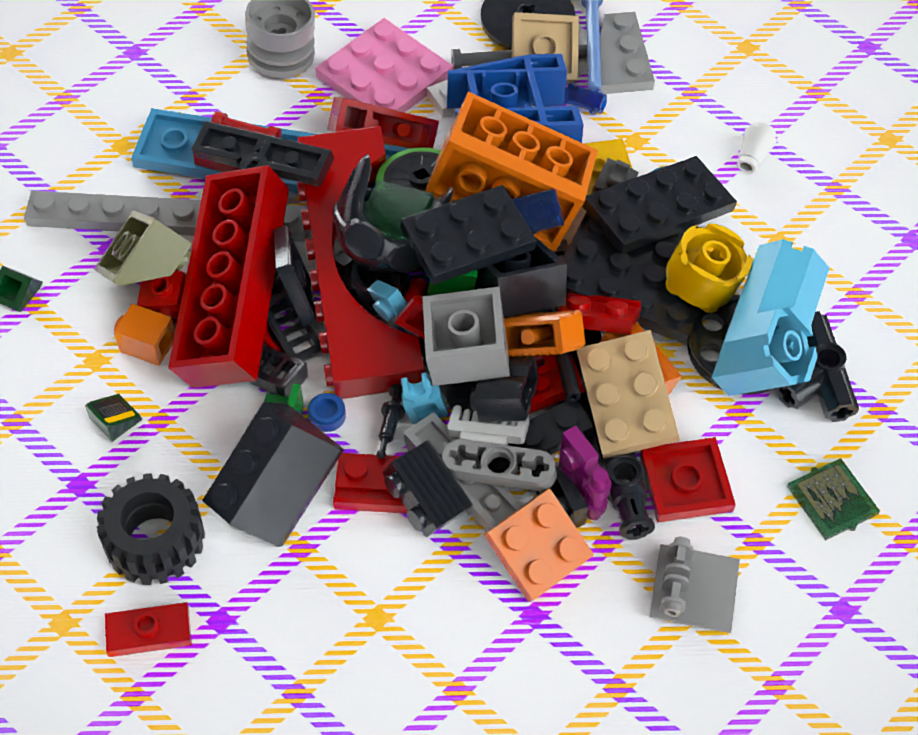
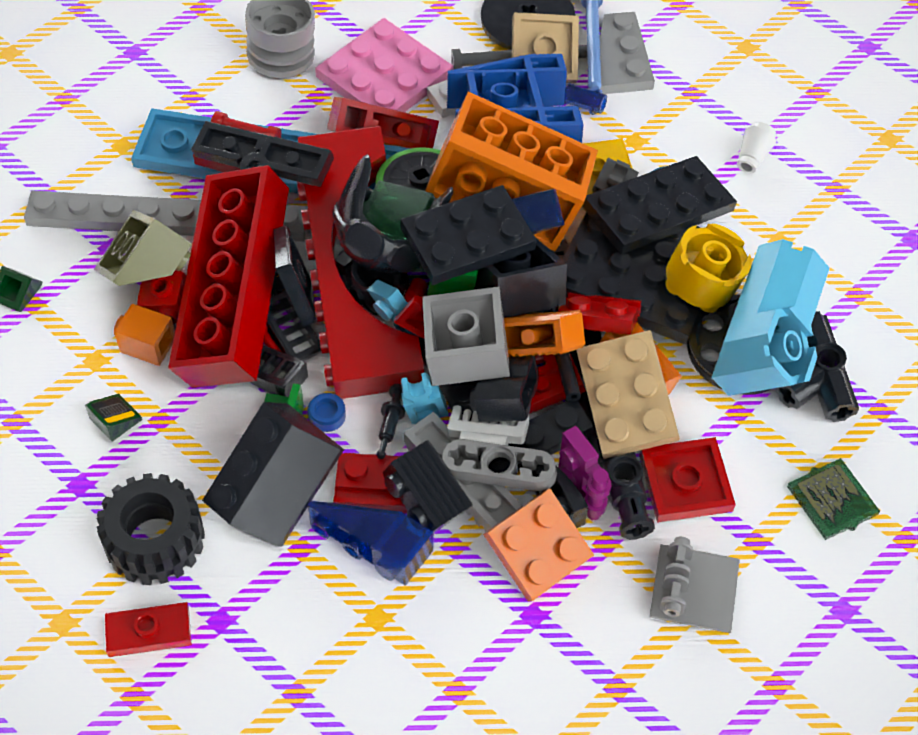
none -> clear blue slope [308,501,434,586]

